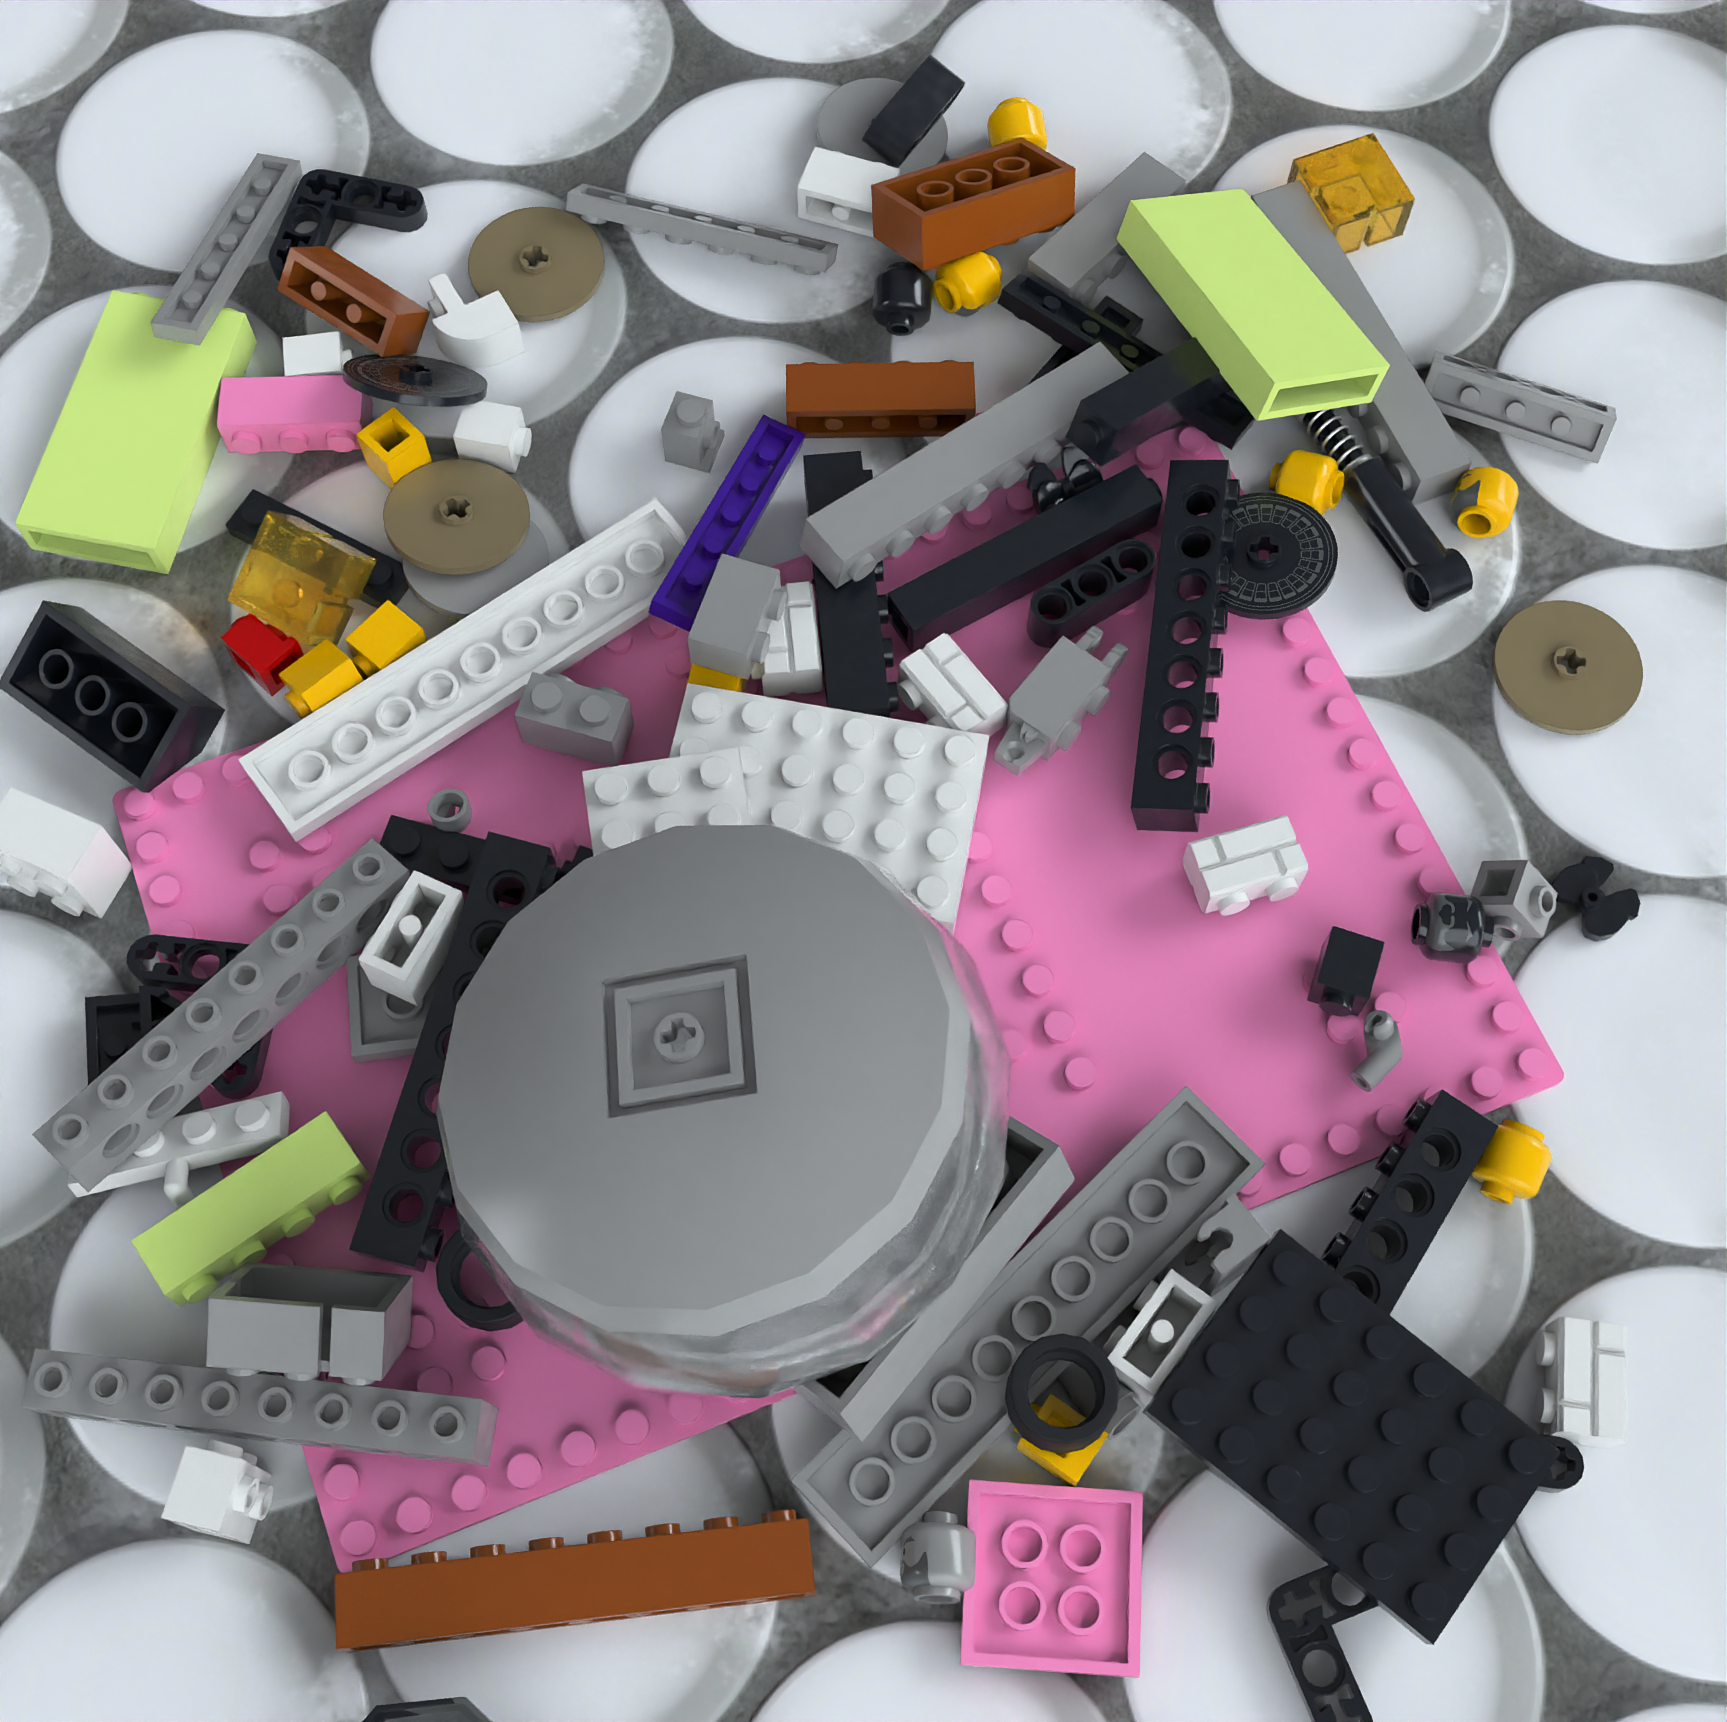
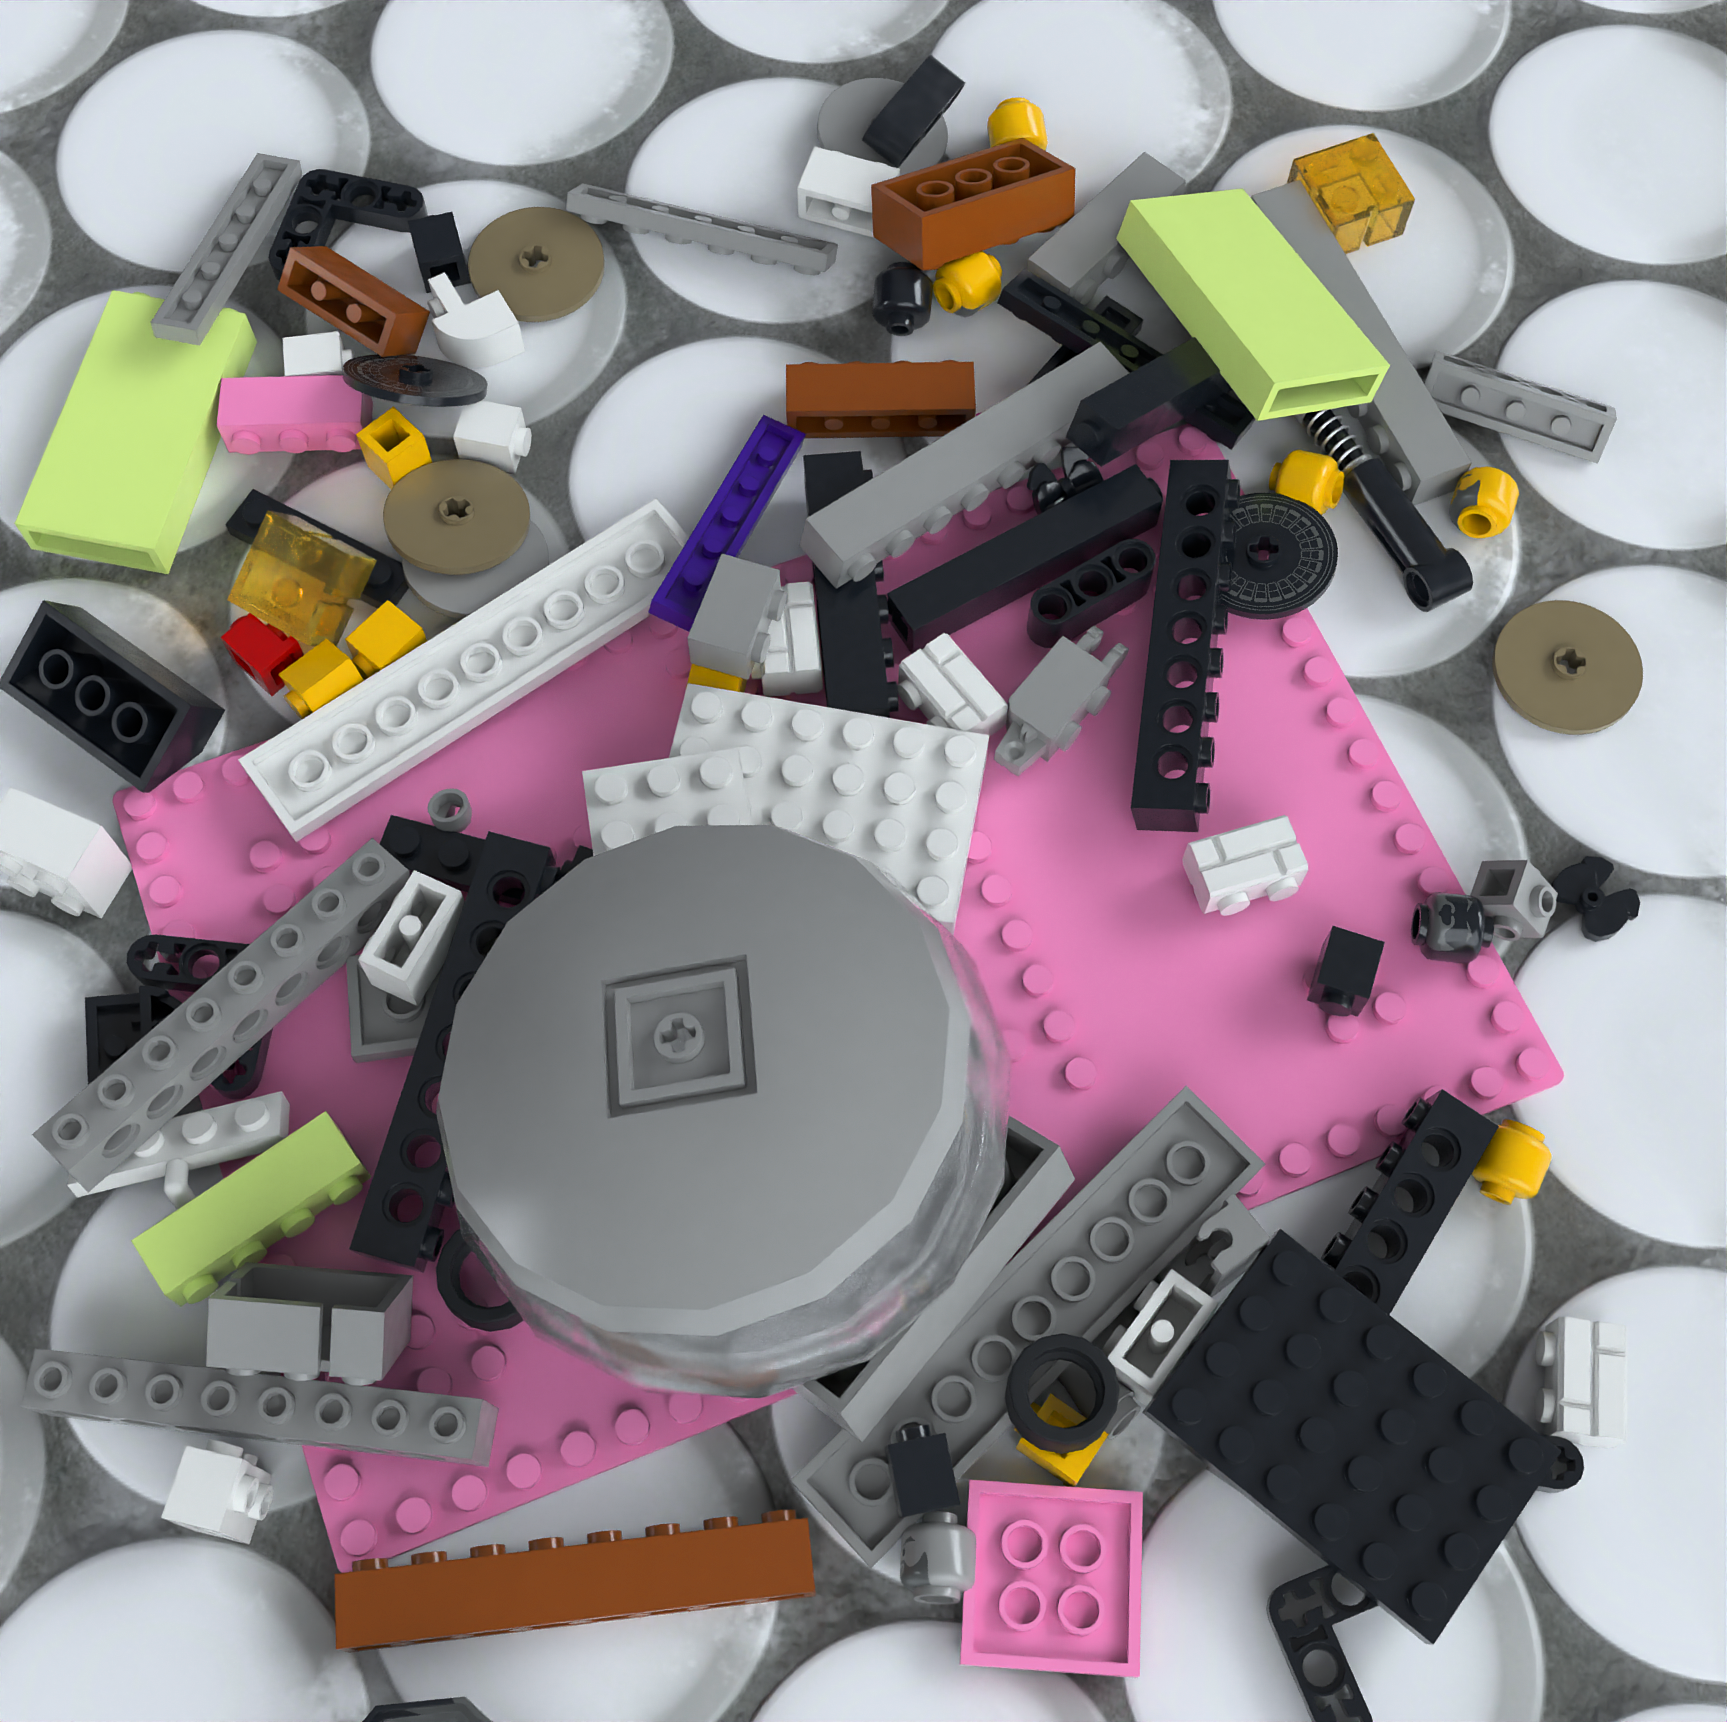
light grey brick [515,672,634,767] -> none
light grey brick [661,391,725,473] -> none
light grey arm [1350,1010,1403,1092] -> none
none -> black brick [407,212,471,293]
none -> black brick [885,1424,960,1518]

